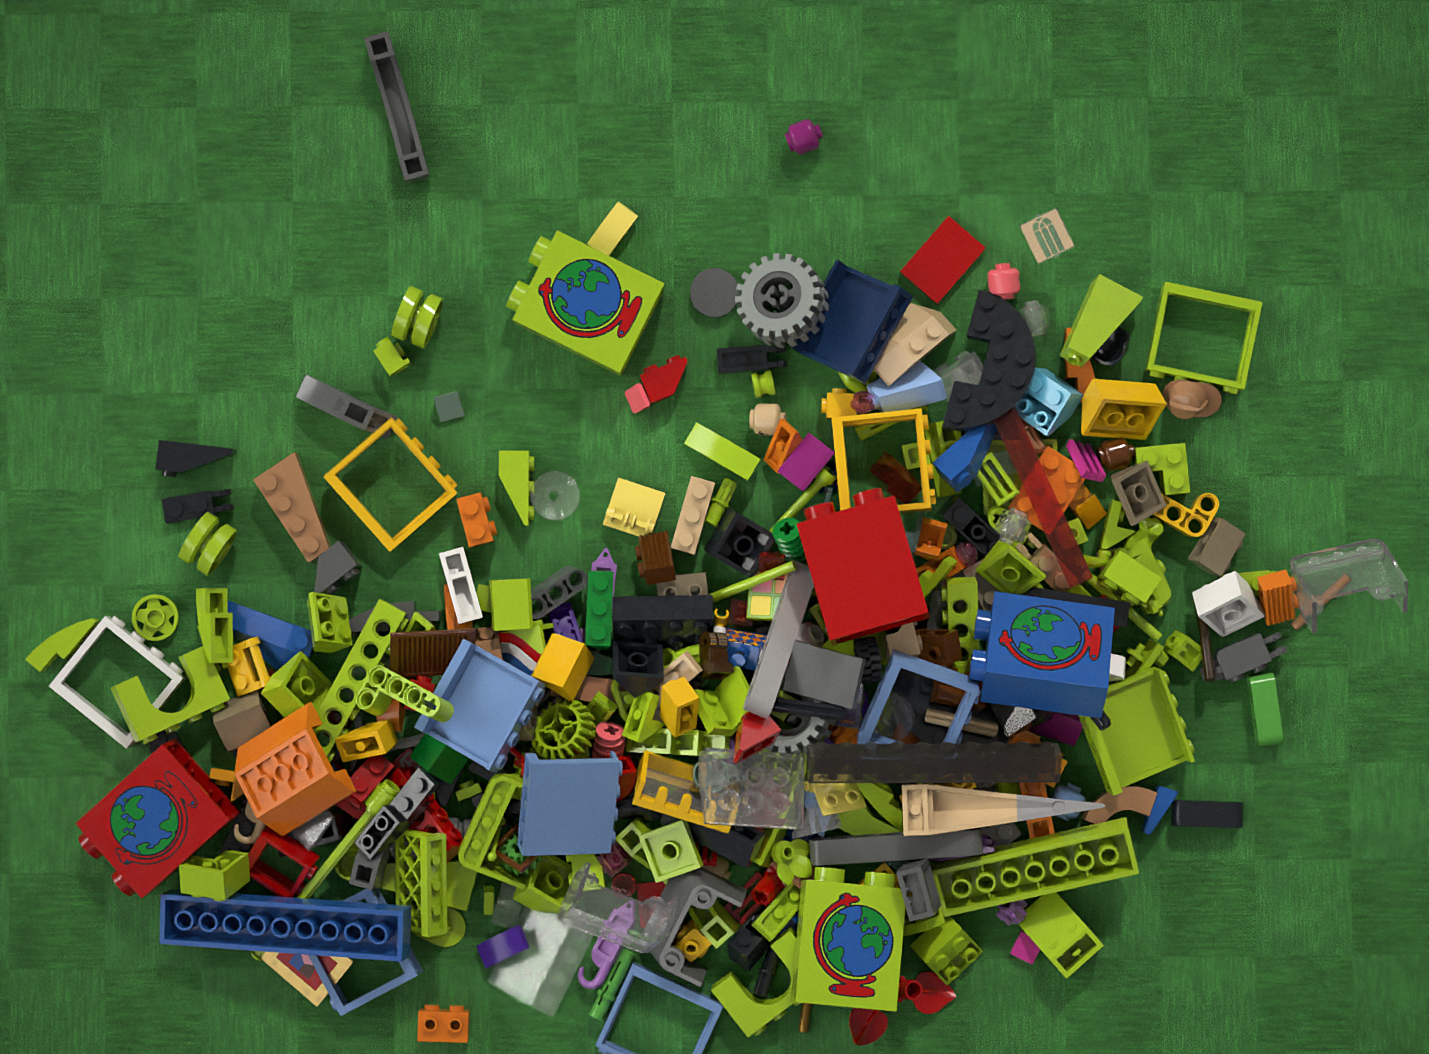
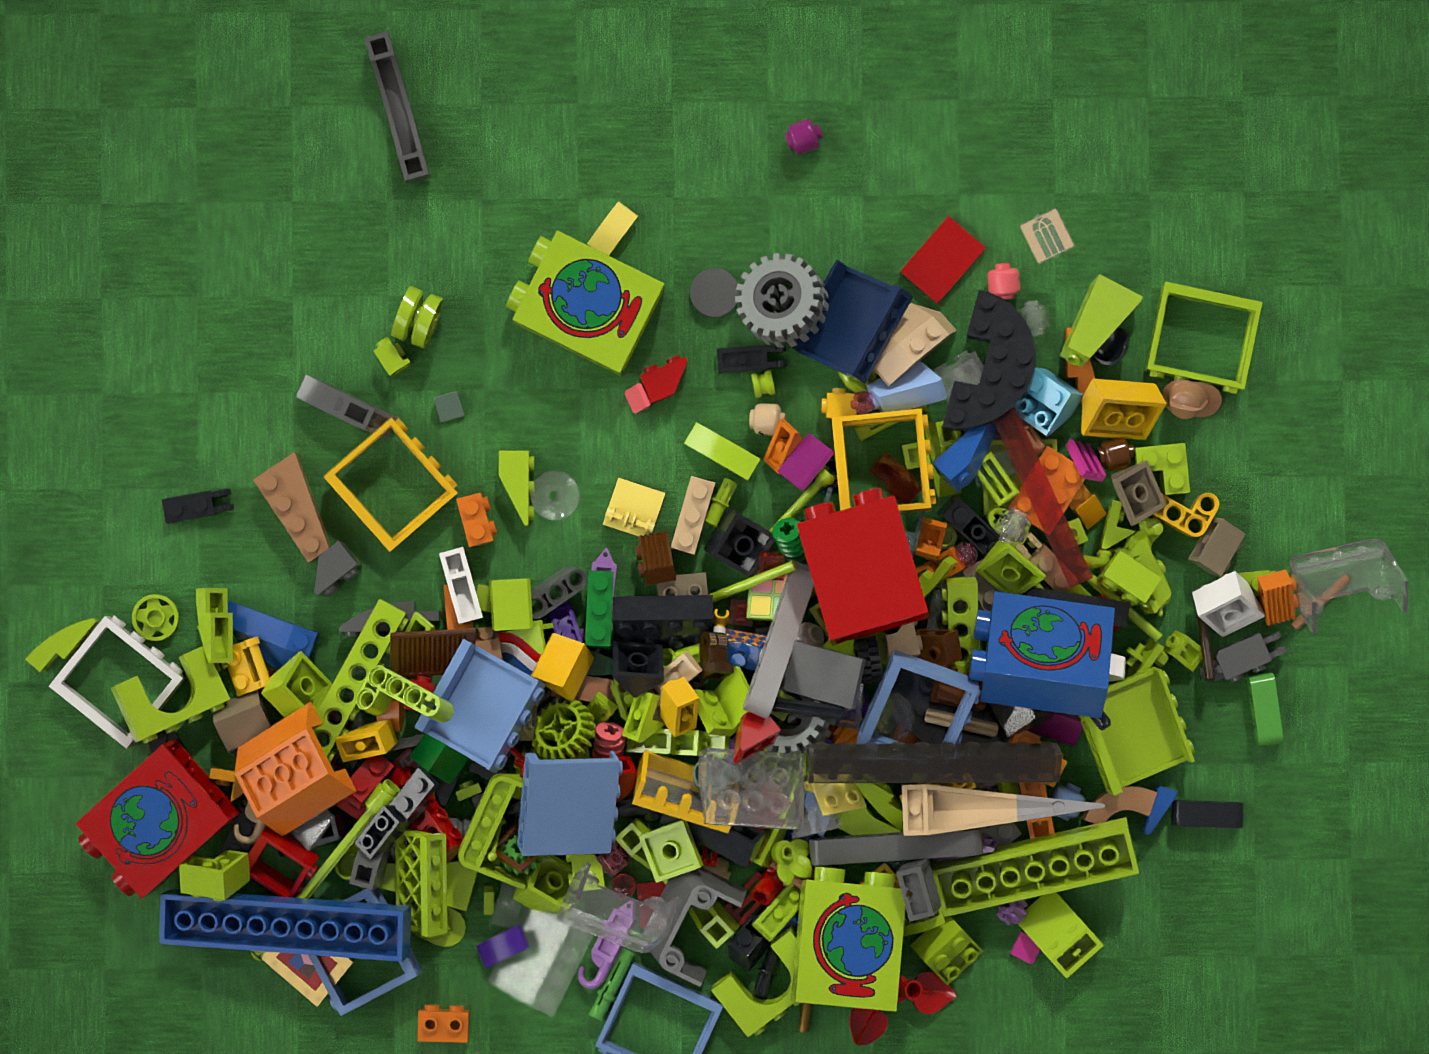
black slope [155,440,236,477] -> none
lime wheel [178,512,238,576] -> none
lime slope [307,592,352,653] -> none
yellow brick [673,918,712,962] -> none

